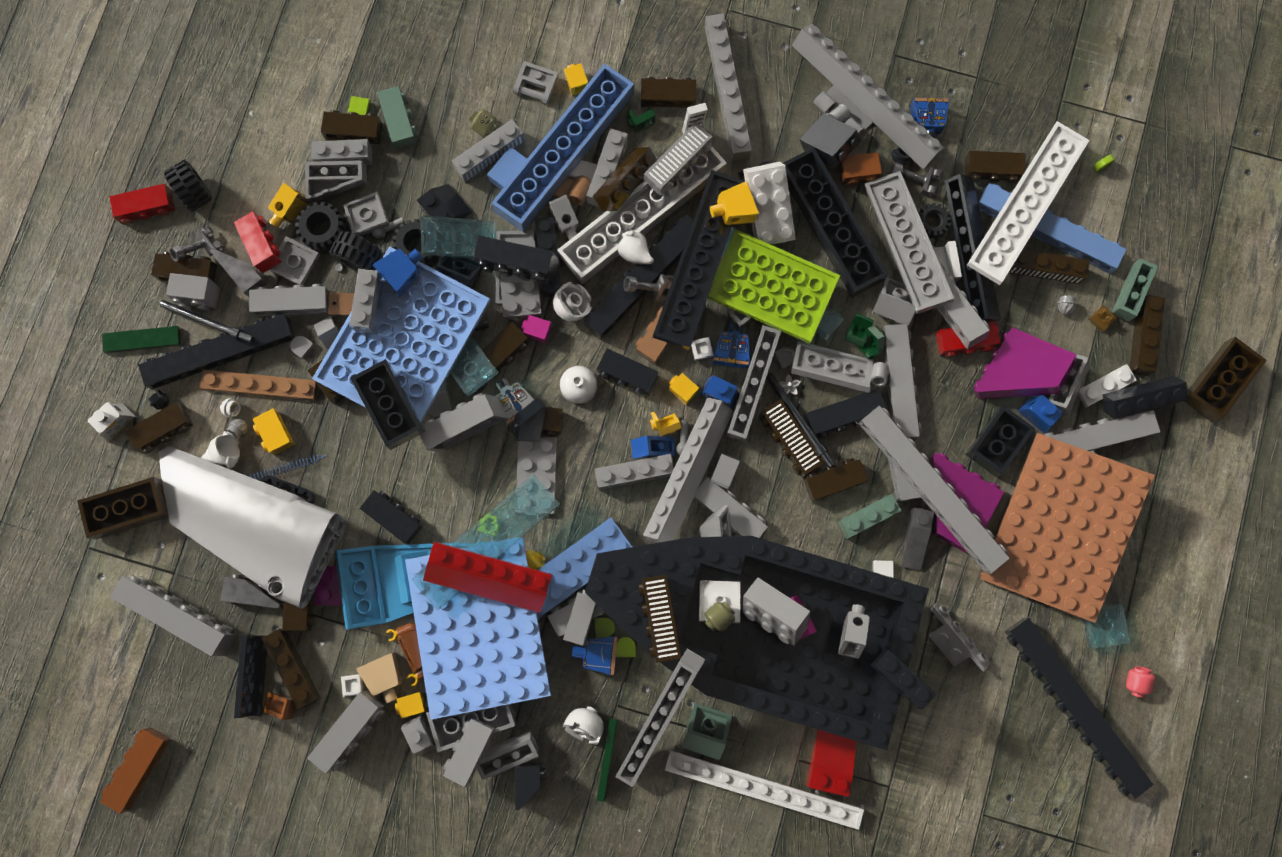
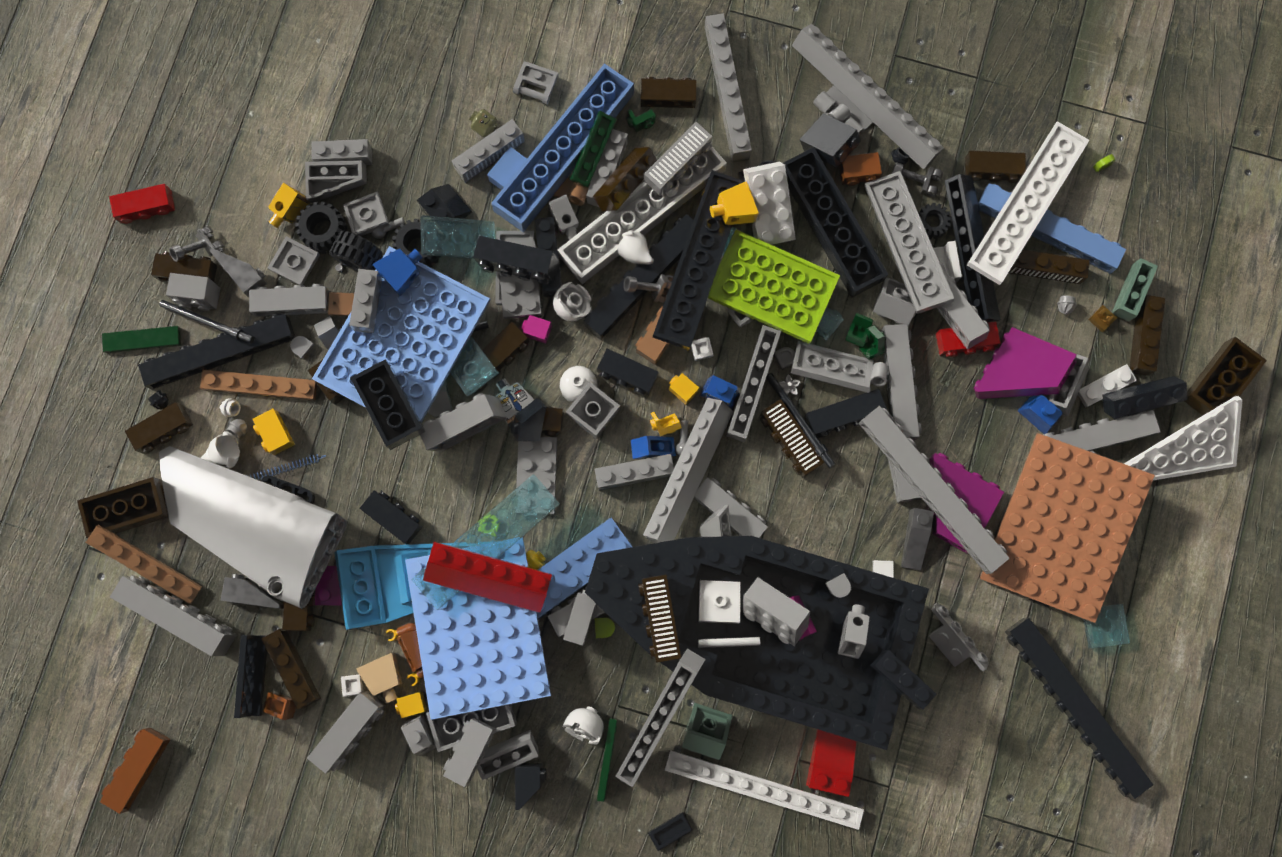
white torso [88,402,136,442] -> none
black tyre [164,160,212,212] -> none
brick [234,211,282,273] -> none
dark brown brick [321,110,382,145] -> none
lime tile [348,96,371,115] -> none
sand green brick [377,86,418,149] -> none
black slope [435,250,482,290] -> none
yellow brick [564,63,588,96] -> none
blue torso [572,637,618,675] -> none
lime tile [616,637,636,657] -> none
white tile [682,103,708,134] -> none
olive head [705,601,735,632] -> none
light grey slope [710,453,740,489] -> none
torso [712,323,750,369] -> none
dark brown brick [804,458,869,502] -> none
sand green brick [837,494,901,539] -> none
torso [910,98,949,139] -> none
black brick [965,405,1036,477] -> none
coral head [1126,666,1155,698] -> none
none -> medium nougat plate [85,525,203,604]
none -> light grey slope [566,382,620,439]
none -> dark green tile [570,111,617,188]
none -> black tile [648,811,693,851]
none -> white bar [698,637,760,648]
none -> light grey tile [825,573,851,598]
none -> white wing [1124,396,1242,480]

